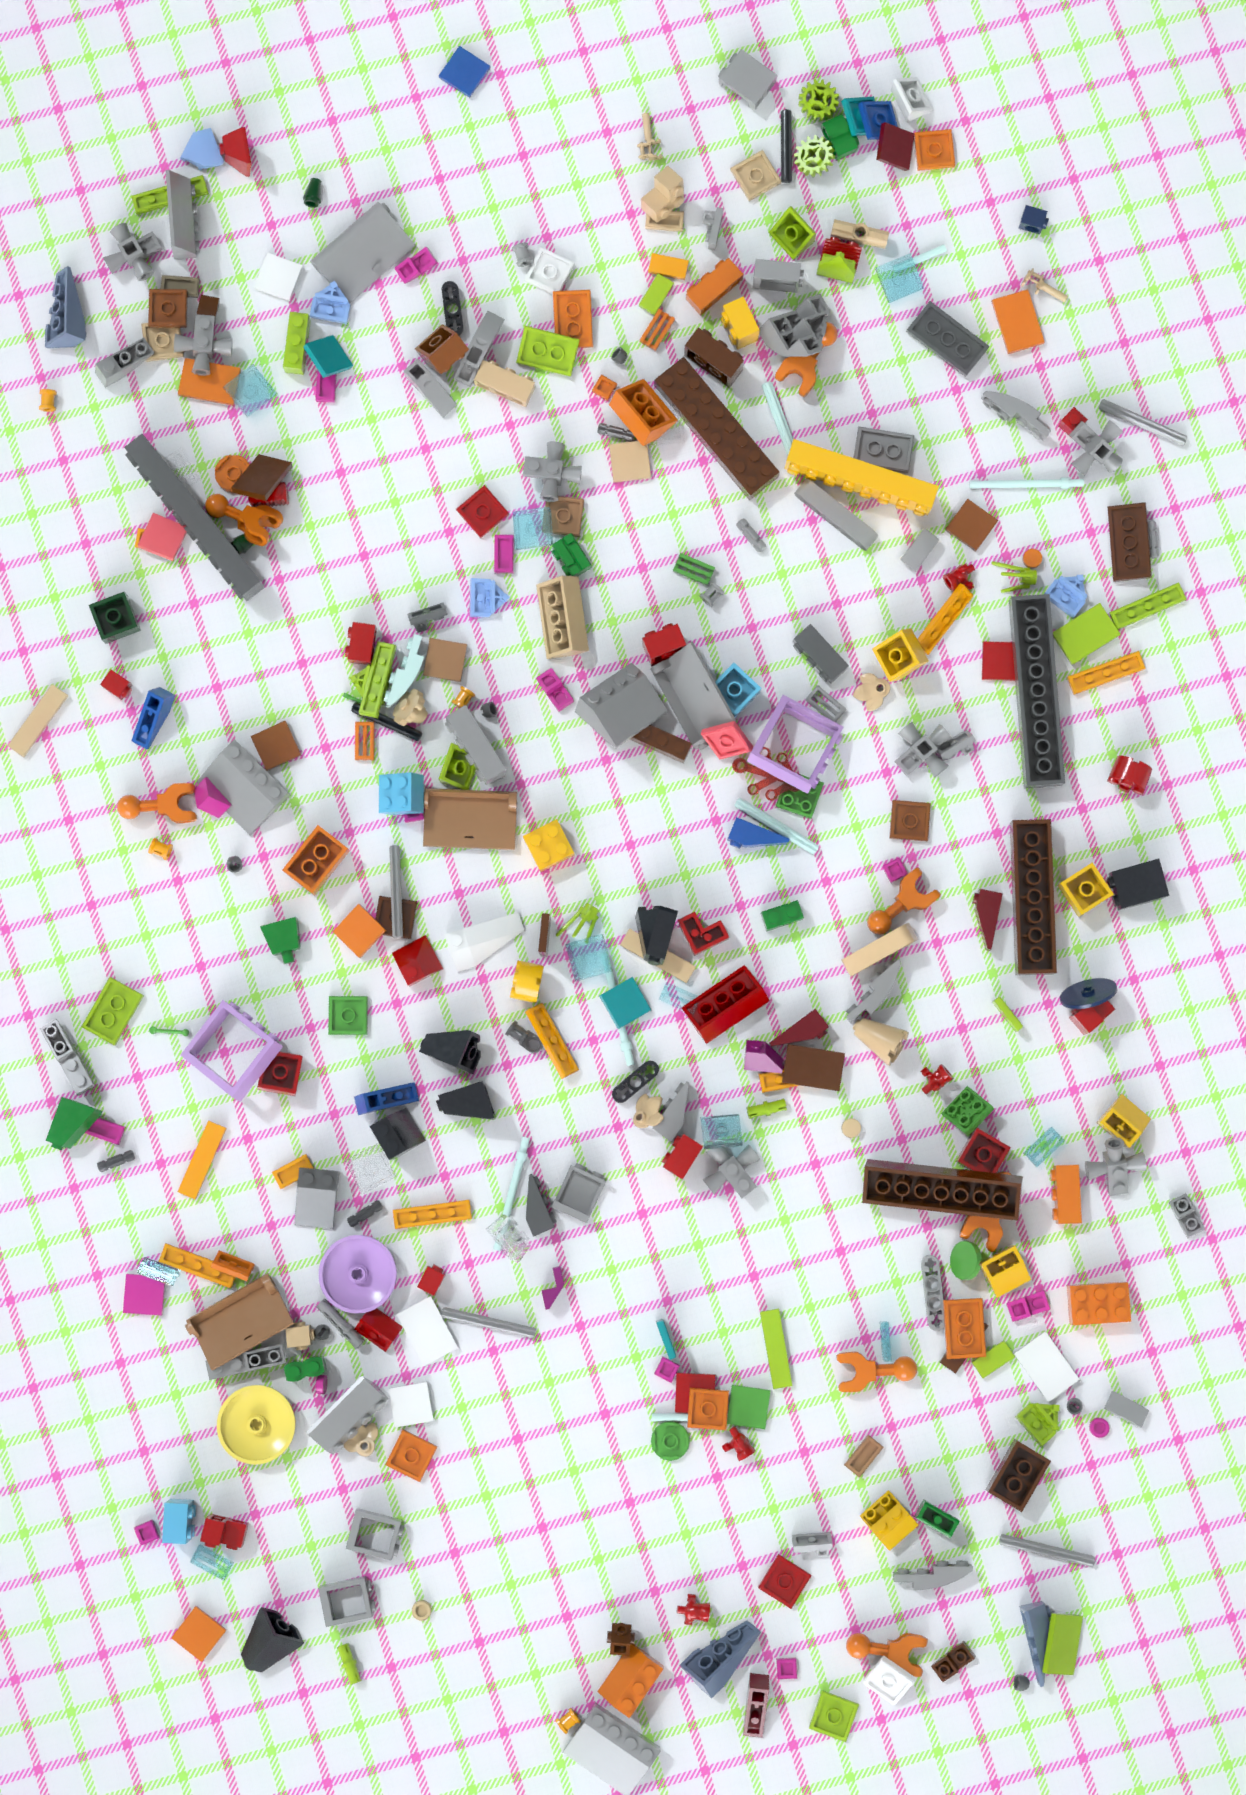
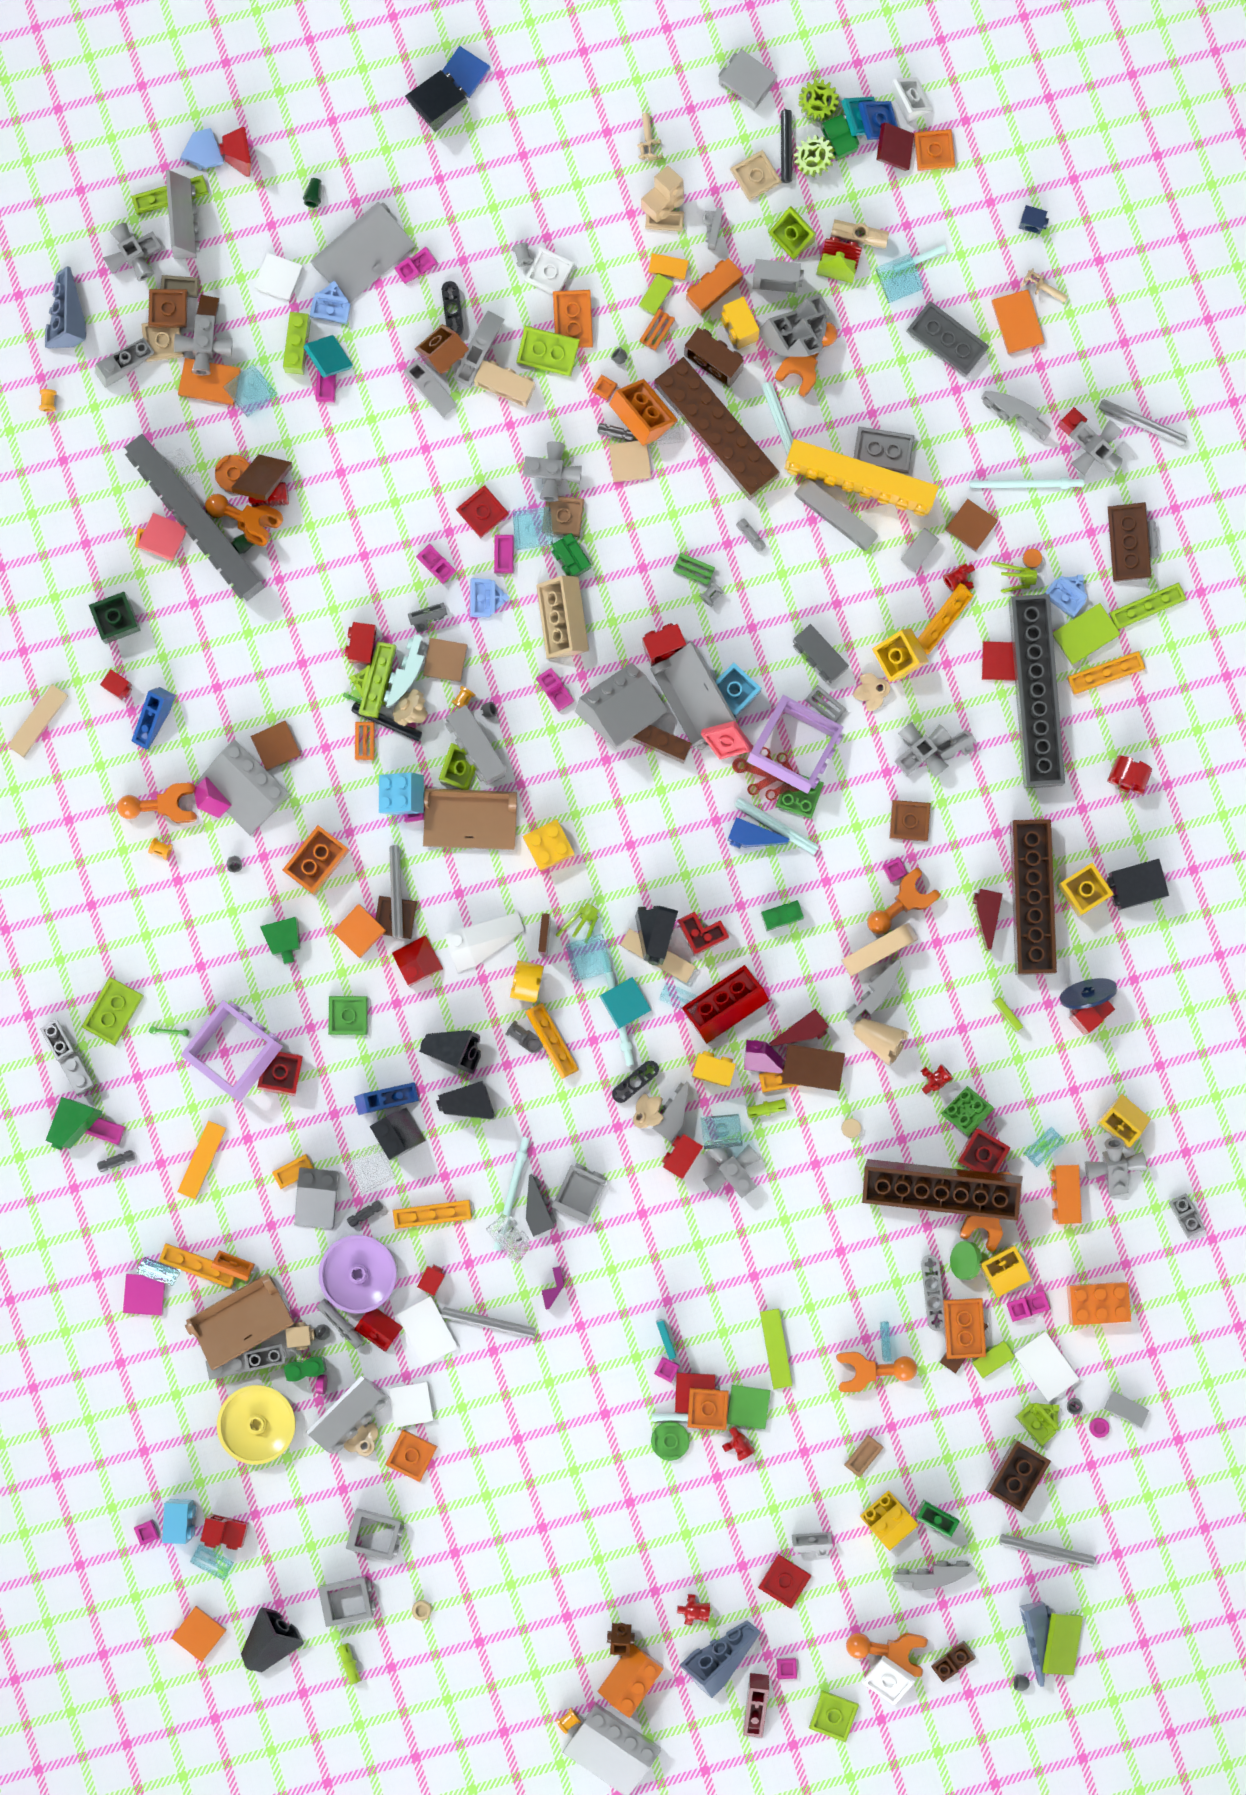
none -> black slope [405,70,468,132]
none -> dark pink slope [416,544,456,584]
none -> yellow brick [692,1051,736,1088]

